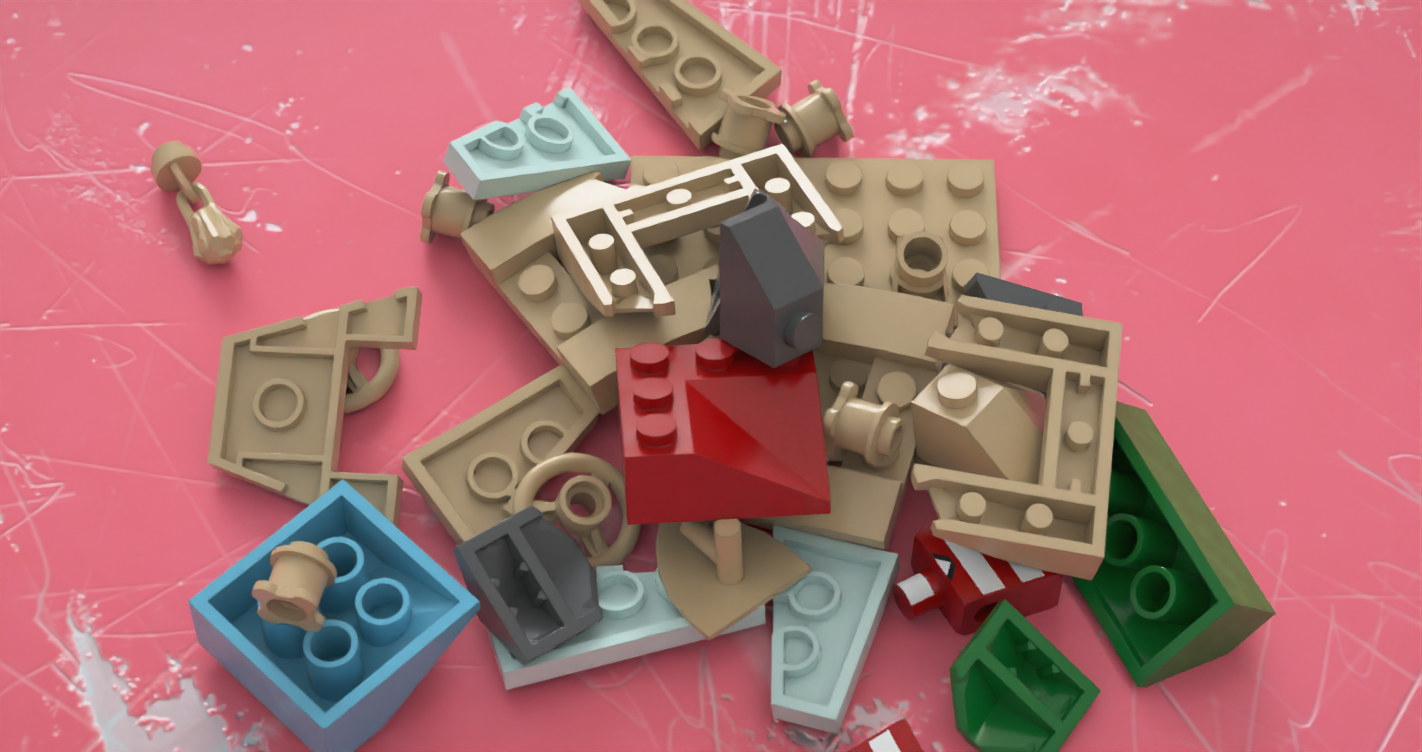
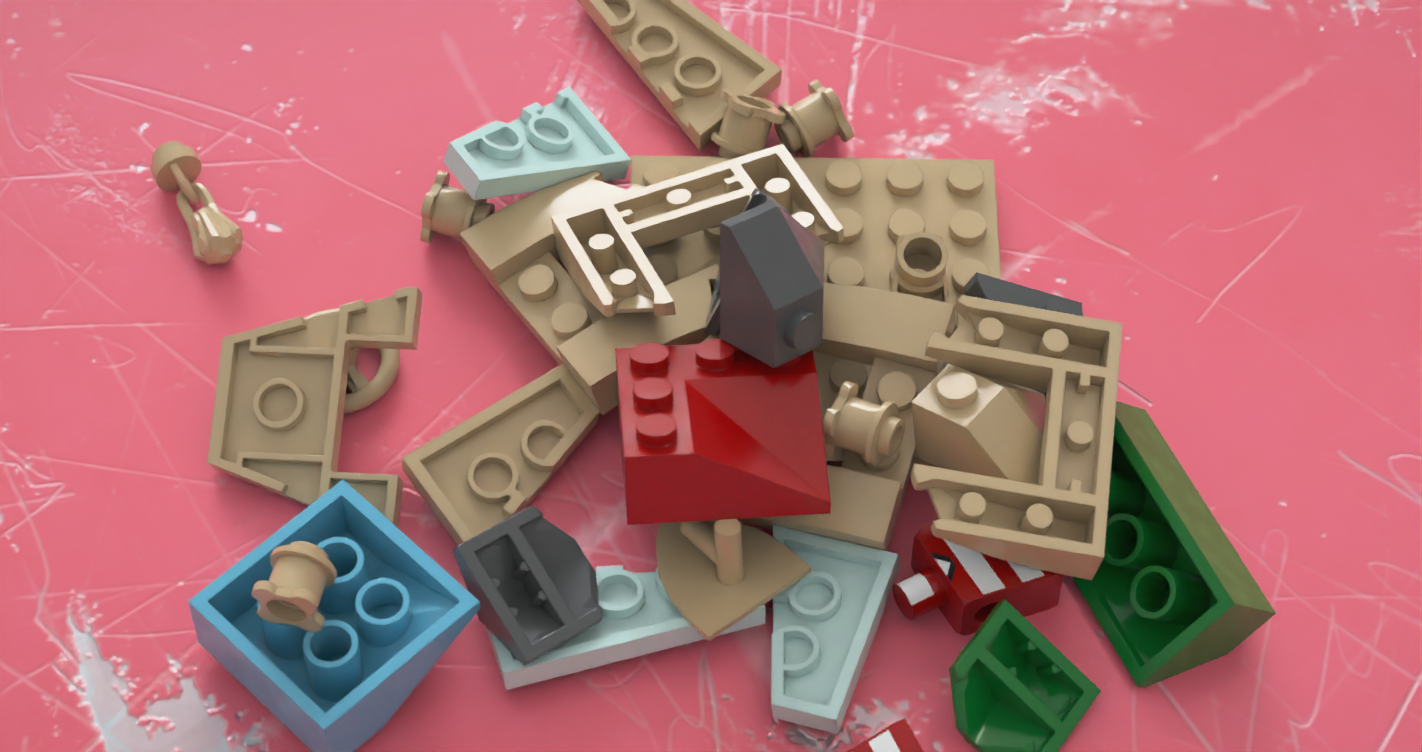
tan piece [513,453,641,572] -> none

